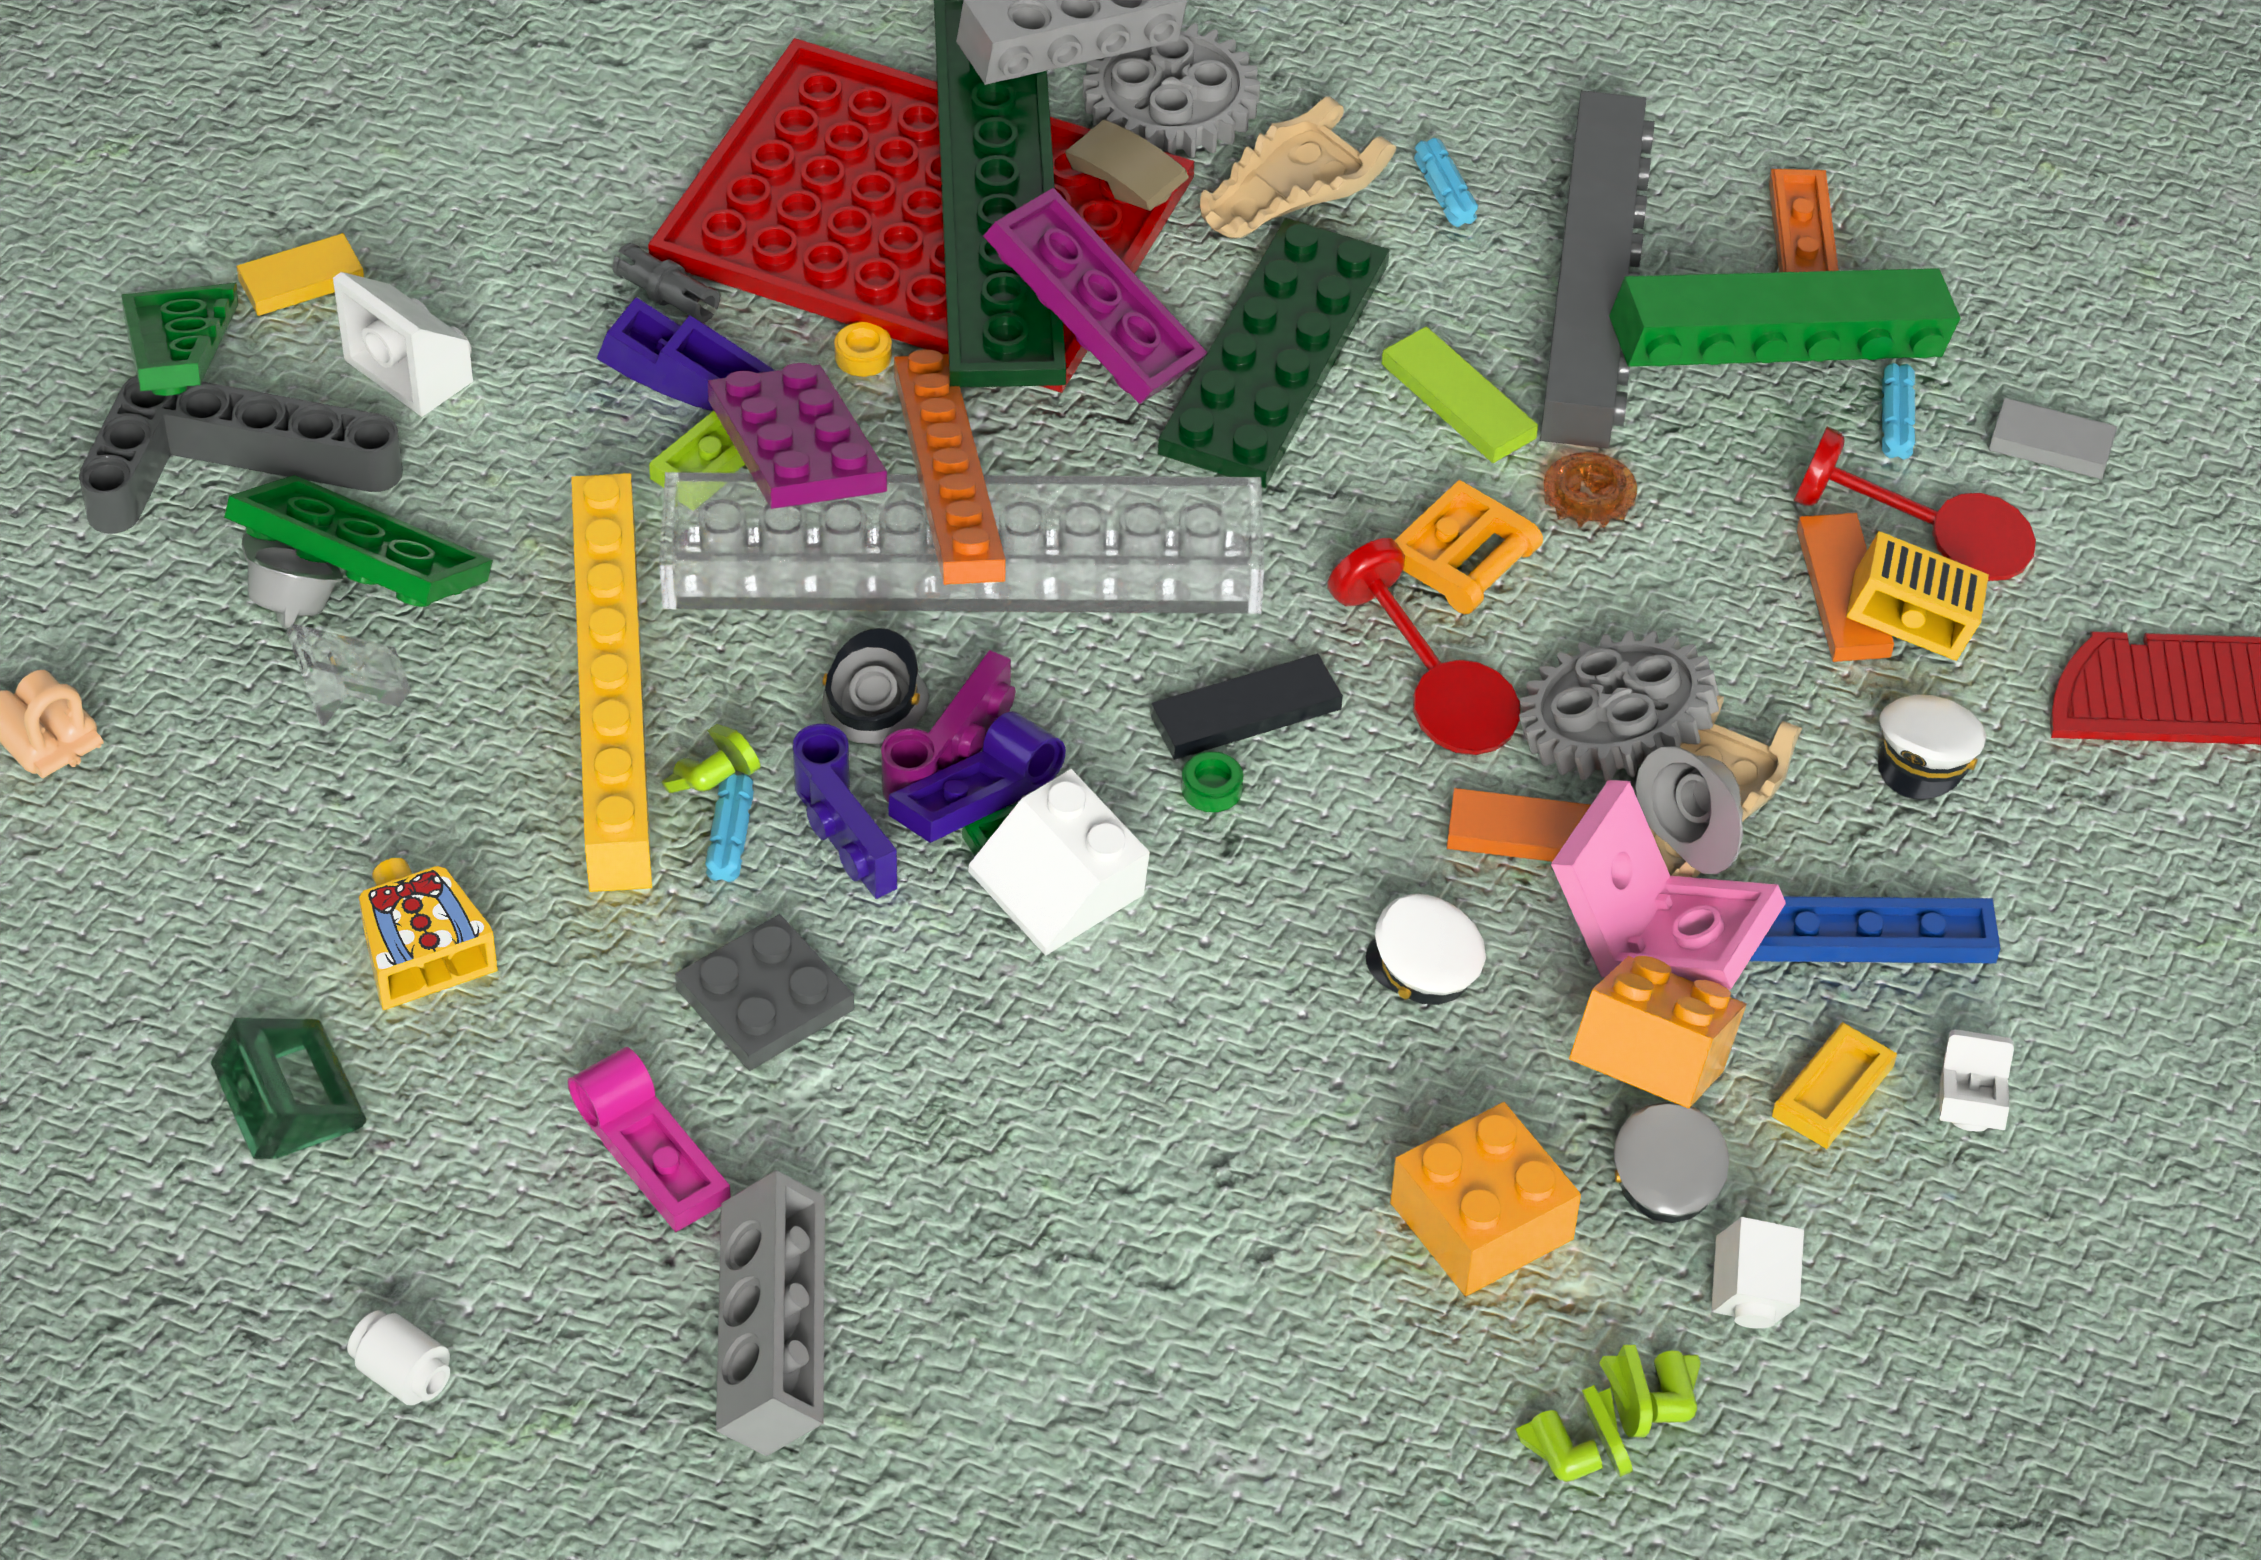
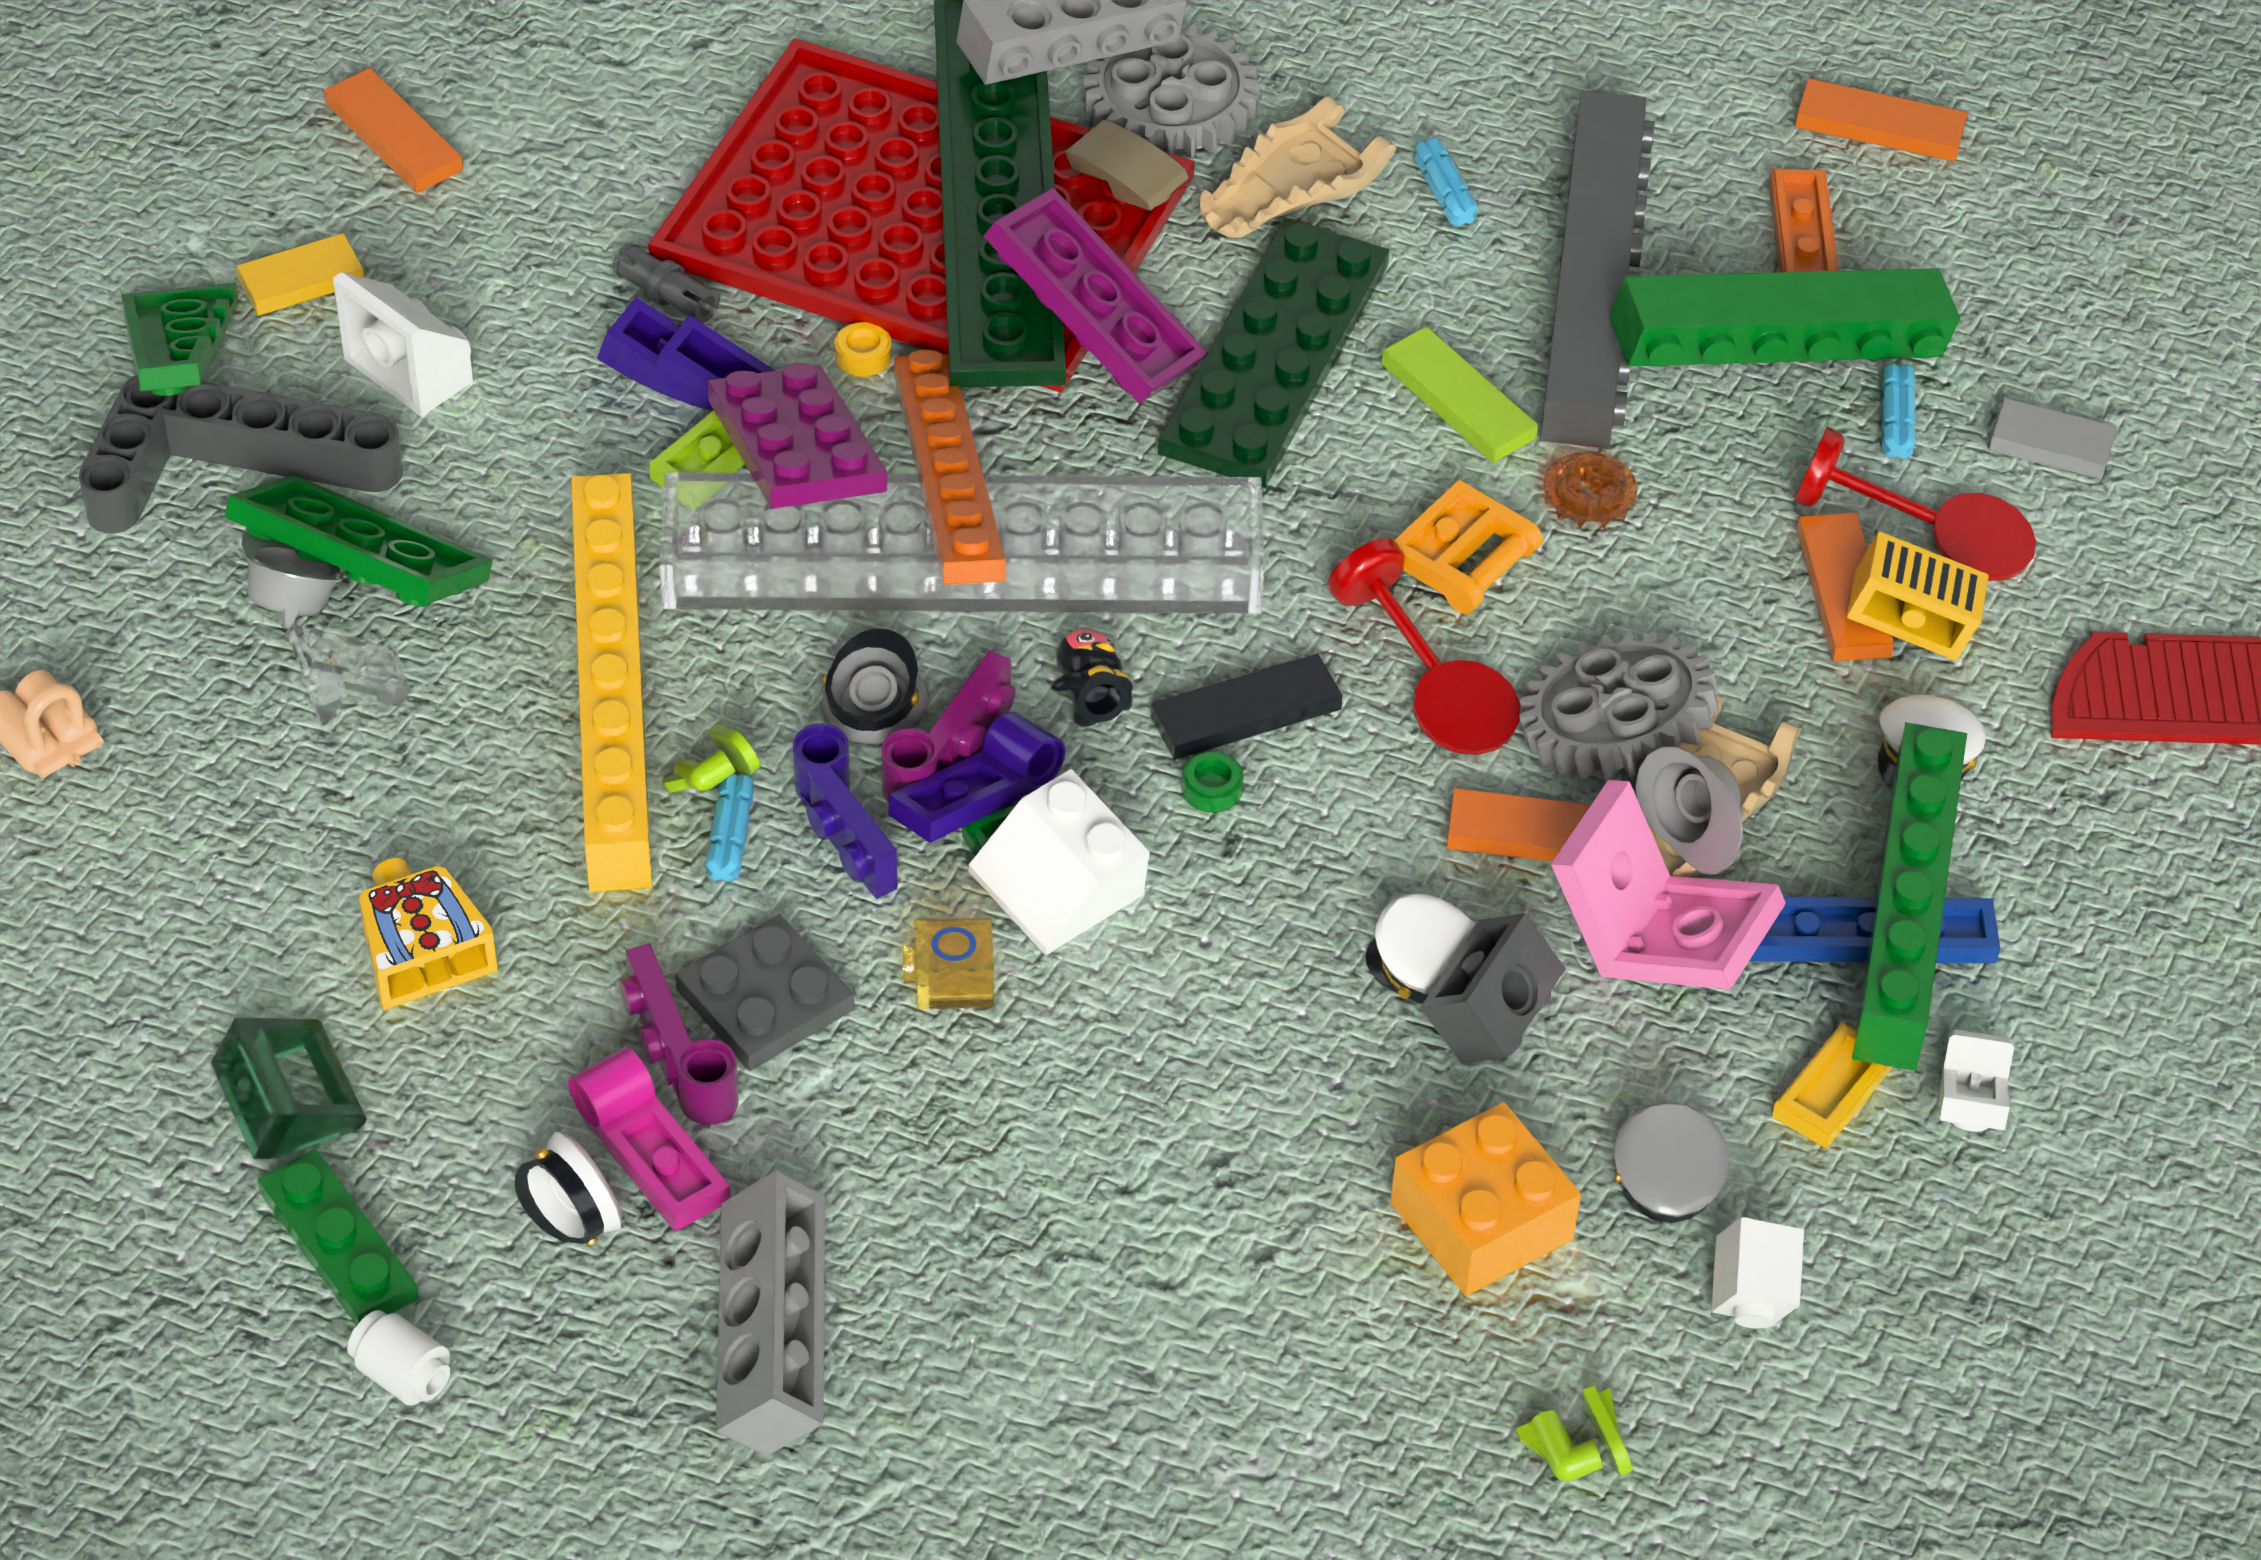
light orange brick [1569,956,1747,1109] -> none
lime piece [1599,1345,1701,1437] -> none
none -> green plate [257,1148,419,1326]
none -> orange tile [324,67,463,193]
none -> piece [514,1131,622,1246]
none -> magenta plate [619,943,739,1125]
none -> clear yellow brick [902,917,994,1010]
none -> black animal [1051,629,1133,727]
none -> dark grey brick [1420,913,1566,1063]
none -> orange tile [1795,78,1968,162]
none -> green brick [1852,722,1967,1071]

